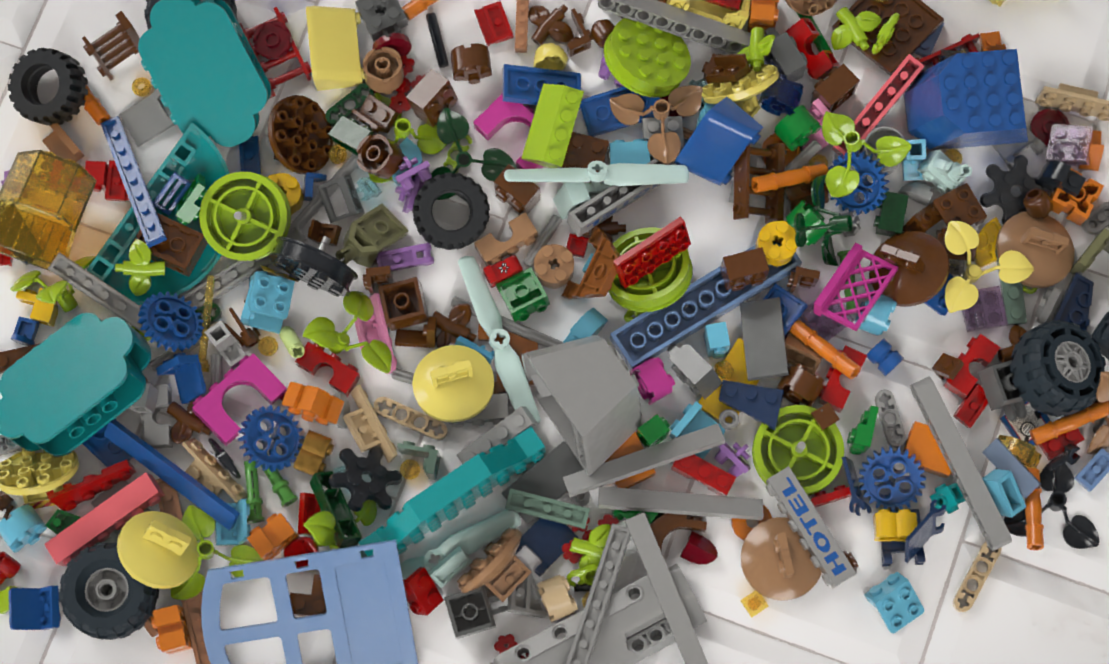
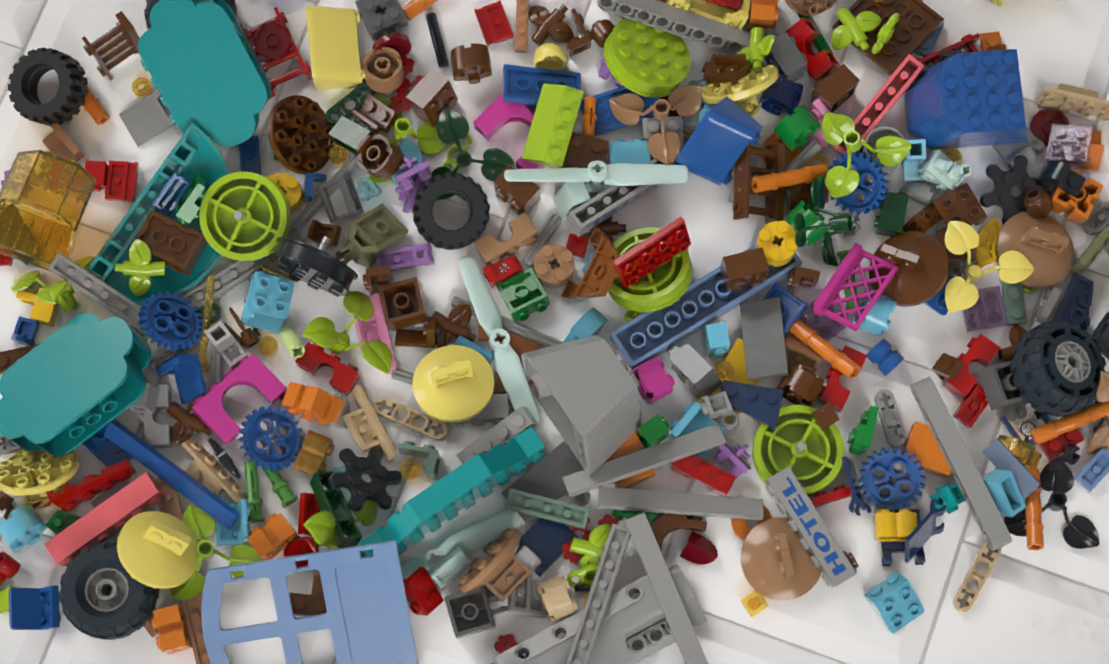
tile [100,116,167,248] -> none
none -> orange pin [581,97,597,137]
none -> light grey bracket [700,391,733,419]

